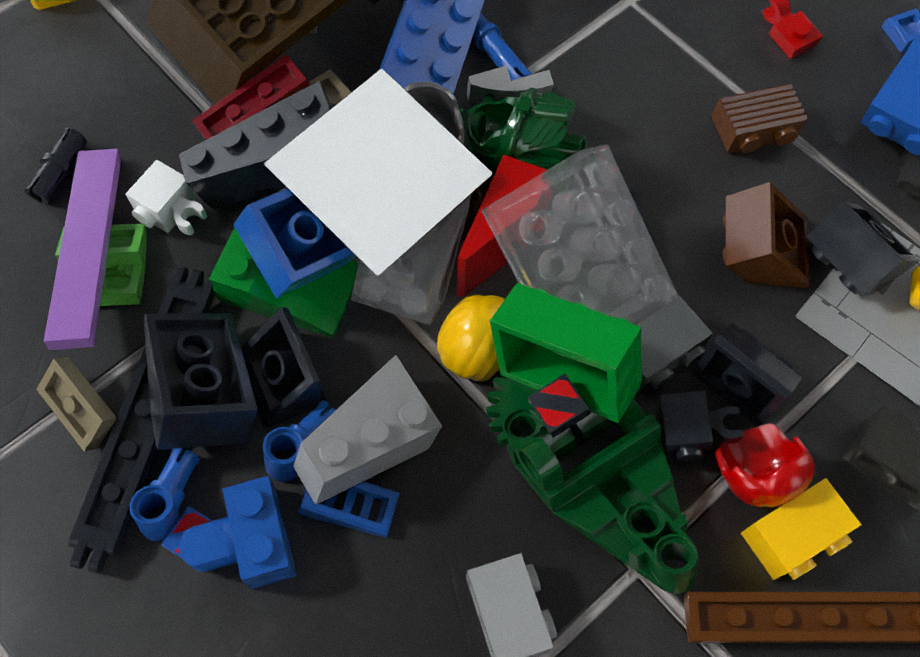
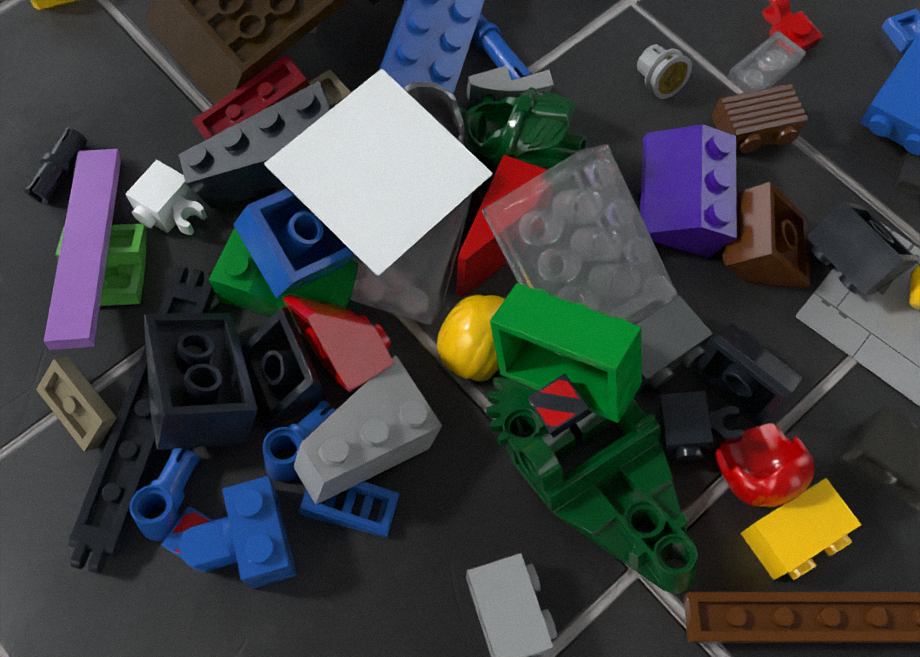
none -> red slope [283,294,394,392]
none -> light grey piece [637,44,692,99]
none -> dark purple slope [639,124,737,258]
none -> clear plate [727,31,806,93]

